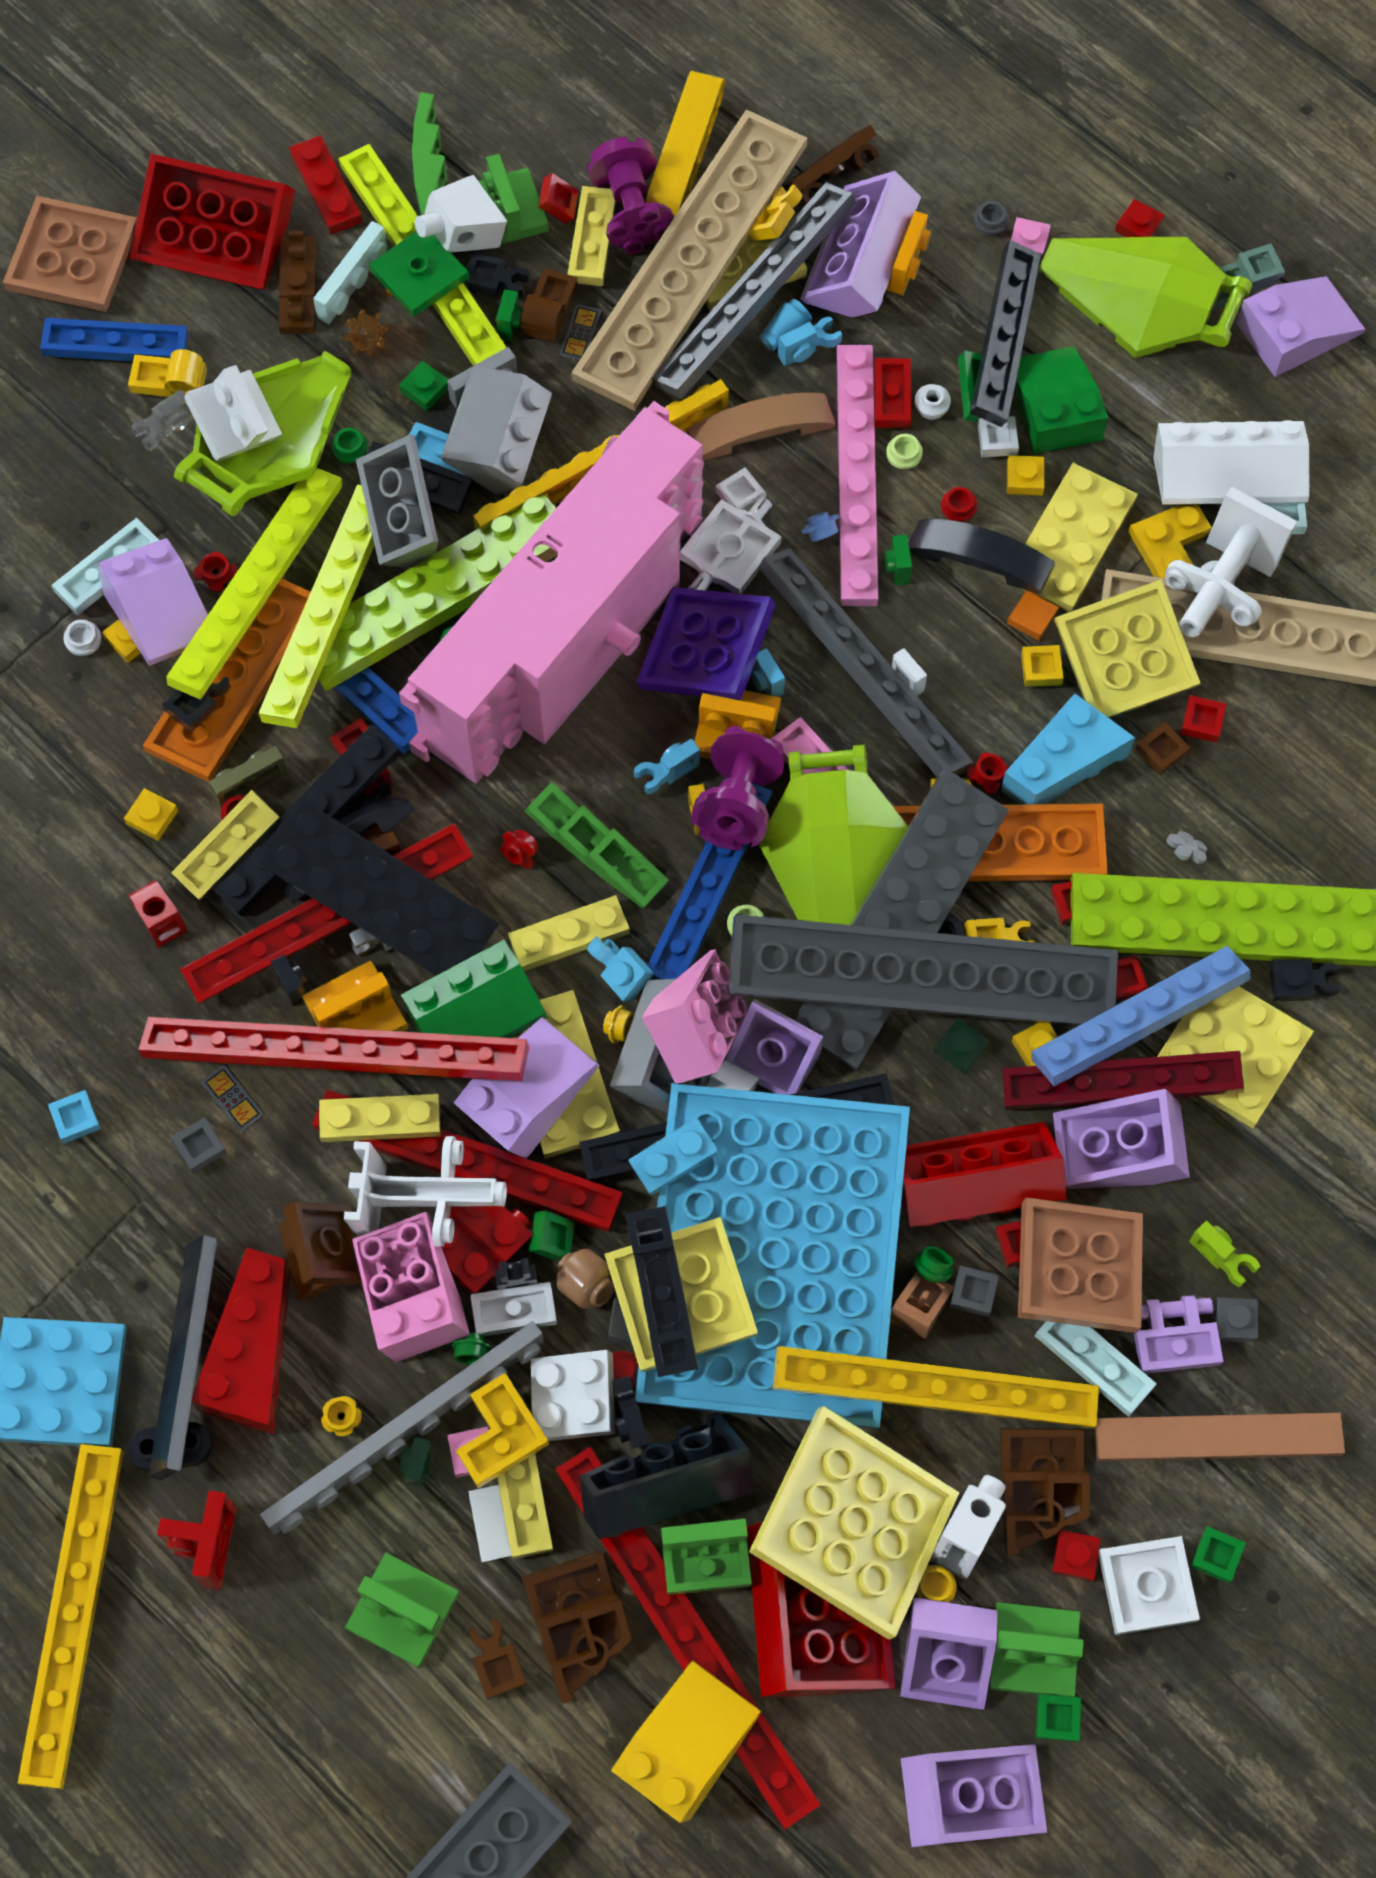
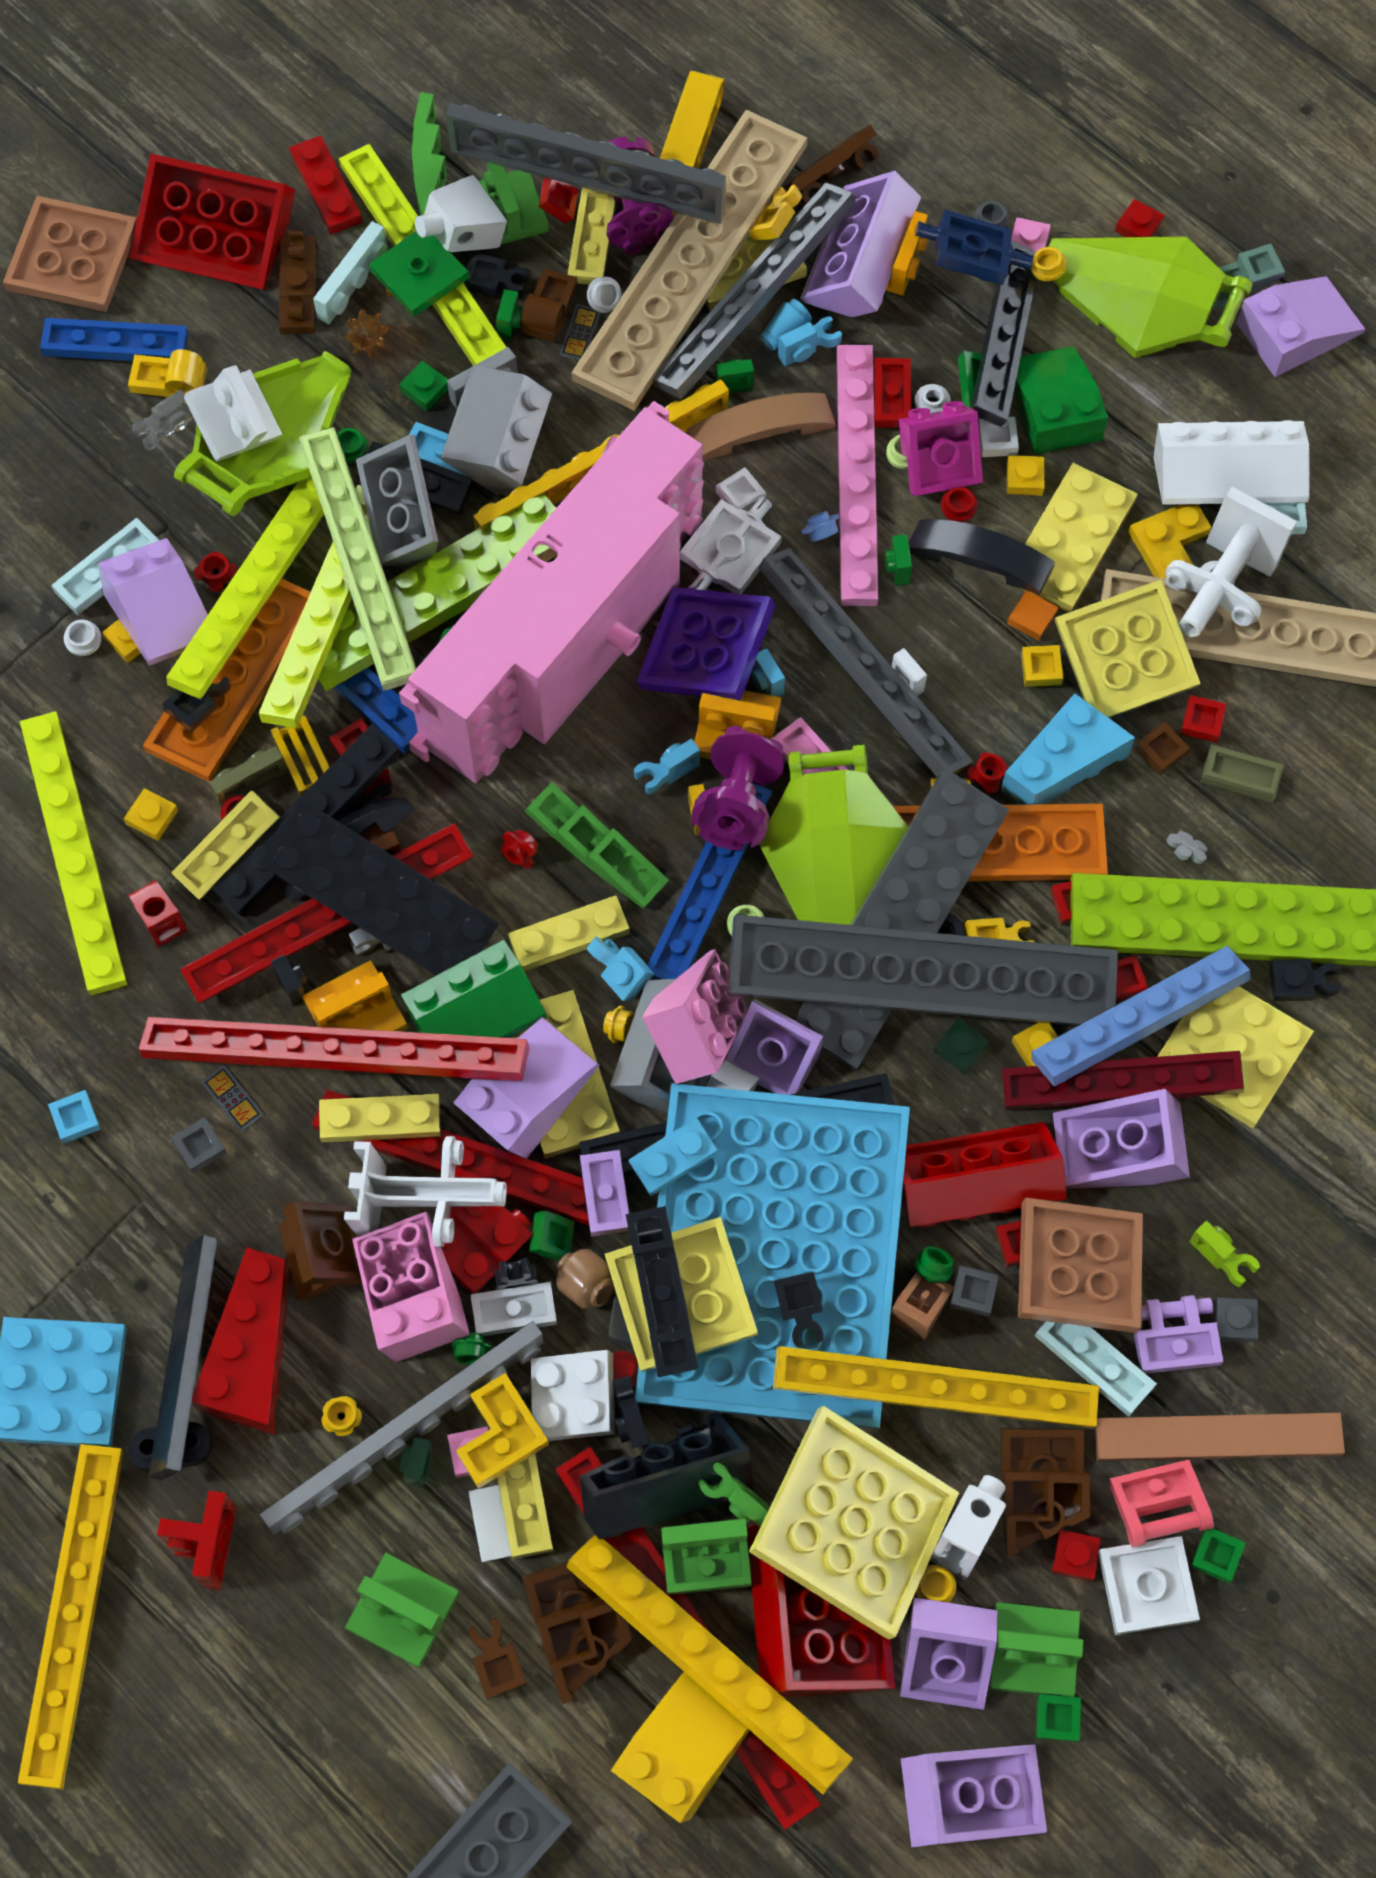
none -> neon yellow plate [20,711,128,996]
none -> yellow tile [271,715,329,796]
none -> yellowish green tile [299,427,417,691]
none -> dark grey plate [446,103,726,224]
none -> yellow plate [567,1535,853,1795]
none -> lavender plate [580,1150,629,1237]
none -> white plate [587,276,622,313]
none -> bright green plate [699,1462,770,1527]
none -> green plate [716,359,754,394]
none -> black plate [774,1271,823,1347]
none -> dark pink plate [899,401,983,496]
none -> dark blue plate [914,209,1034,285]
none -> yellow plate [1031,247,1066,281]
none -> coral plate [1110,1460,1214,1548]
none -> olive tile [1200,744,1284,803]

